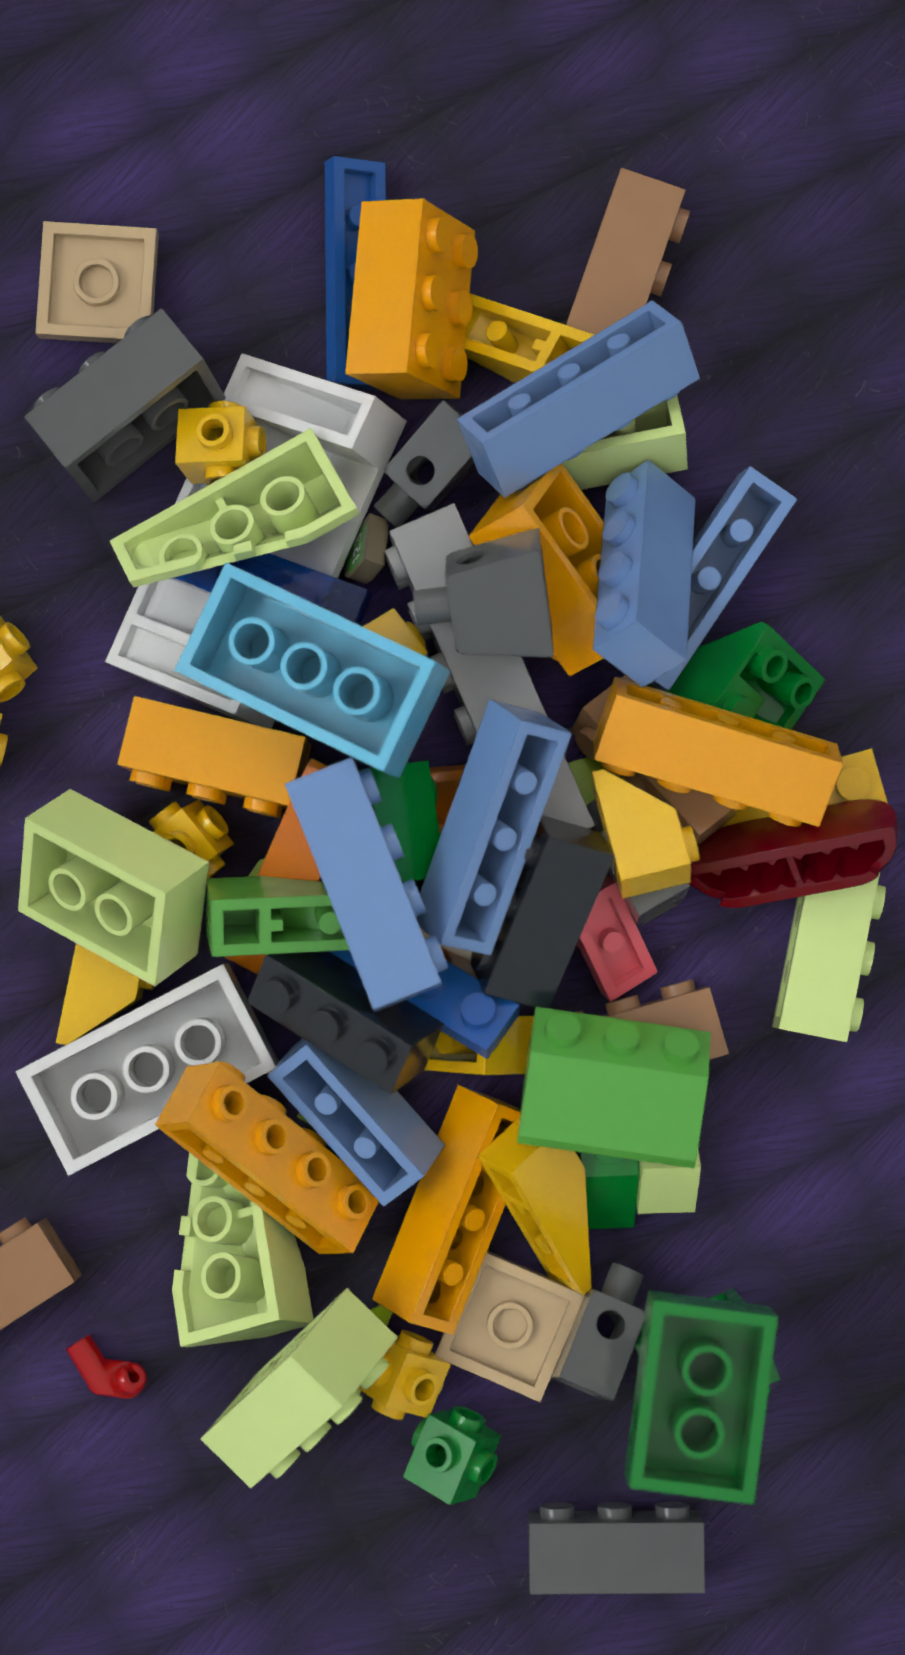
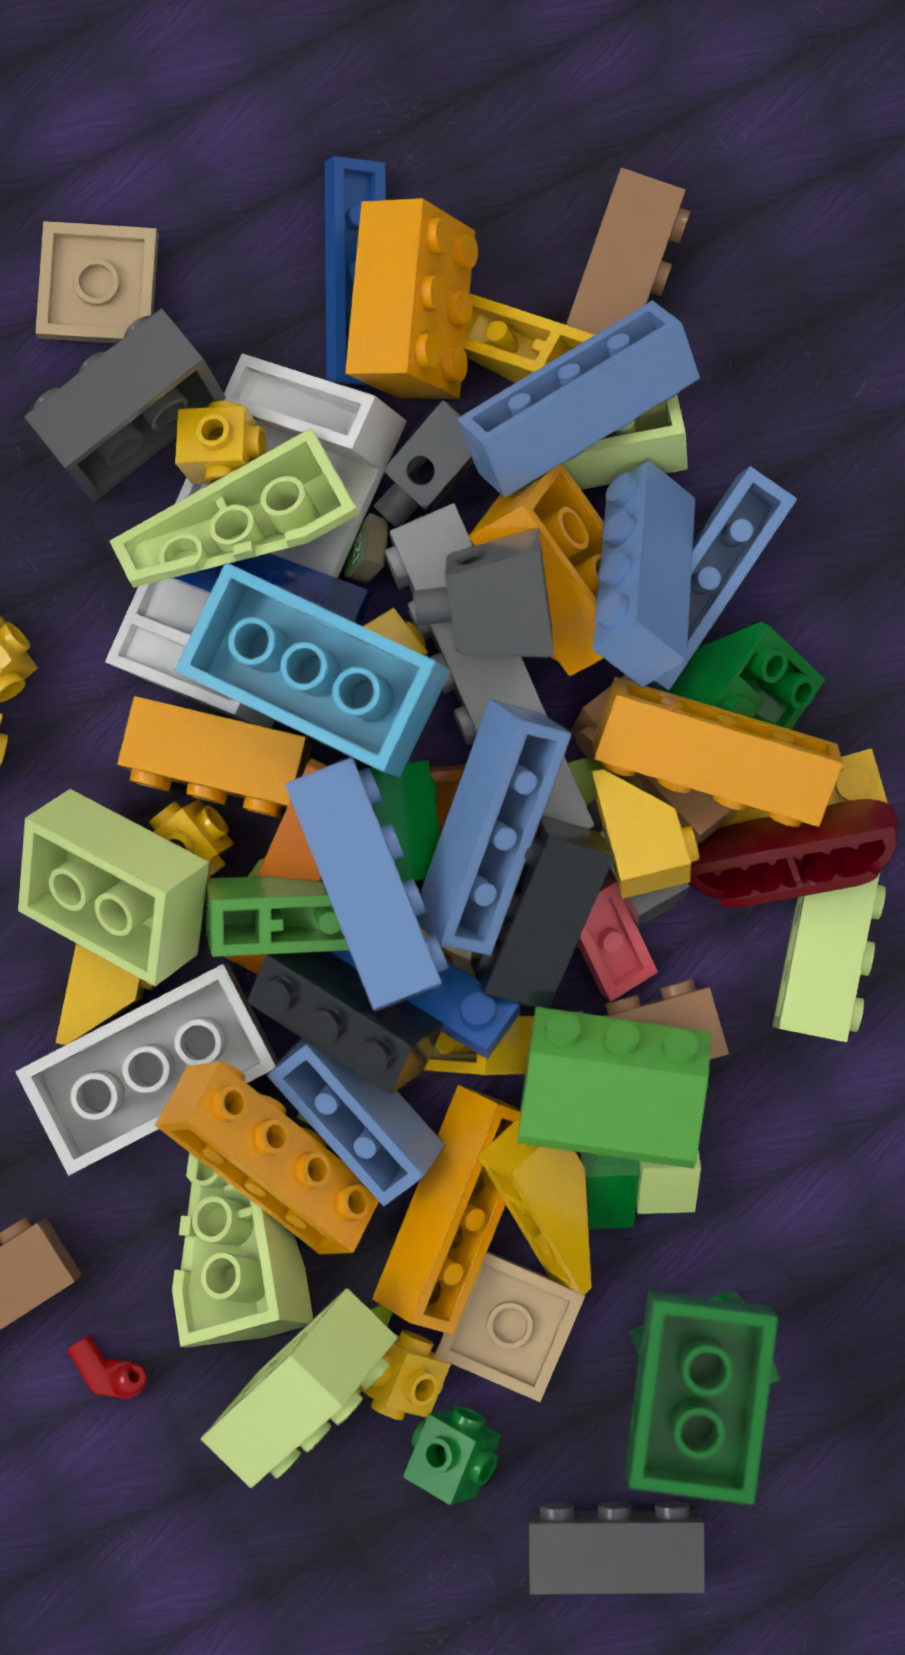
dark grey torso [551,1262,645,1400] -> none

